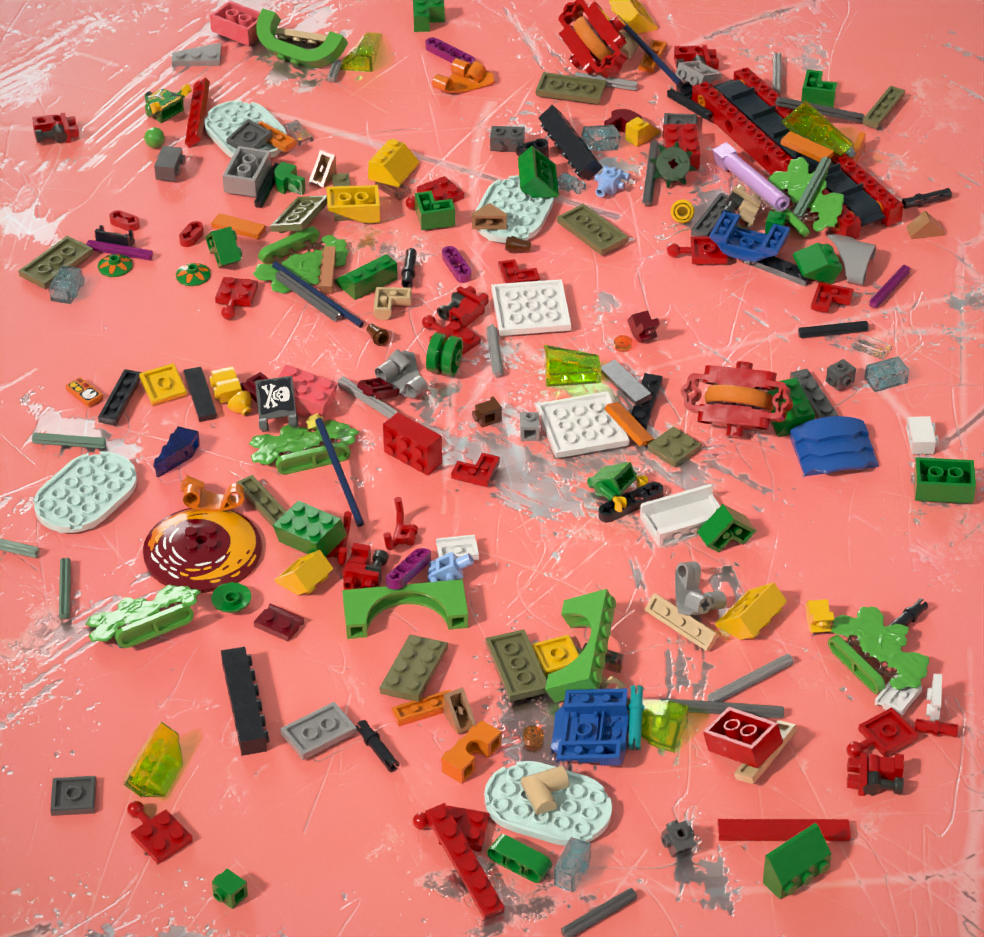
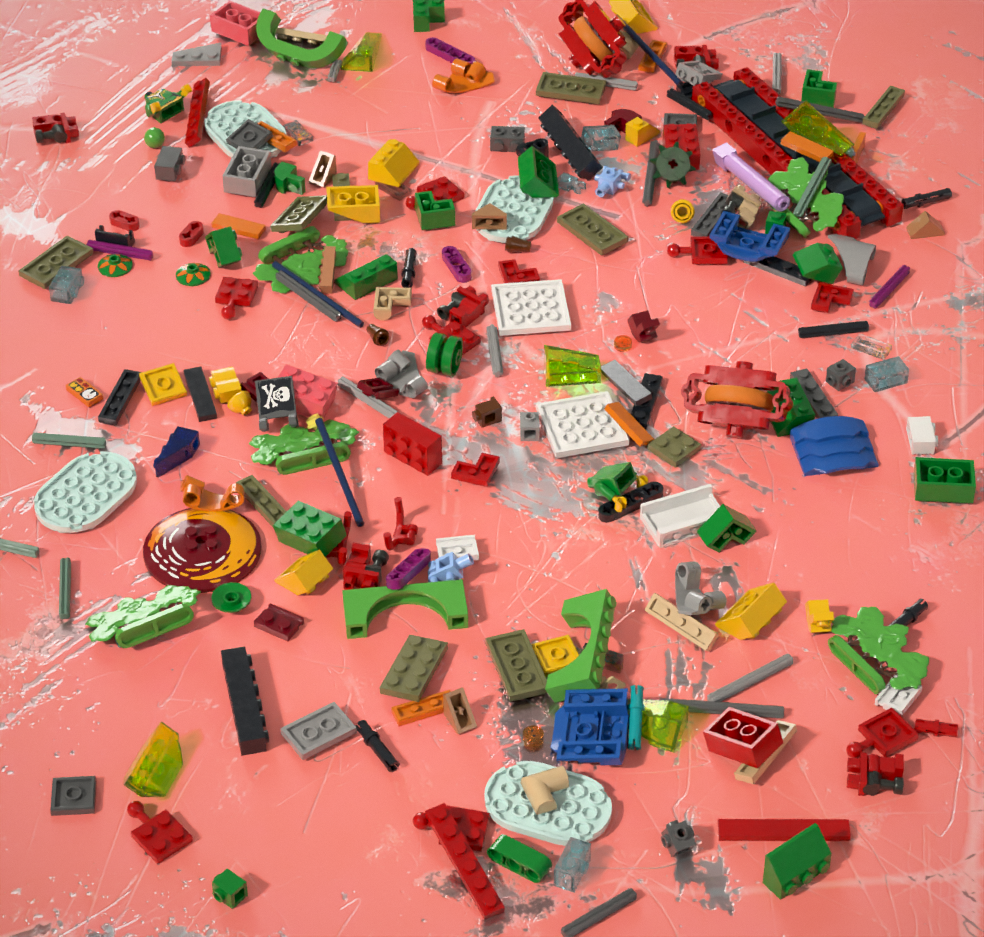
orange arch [441,720,502,784] -> none
white plate [926,674,942,721] -> none

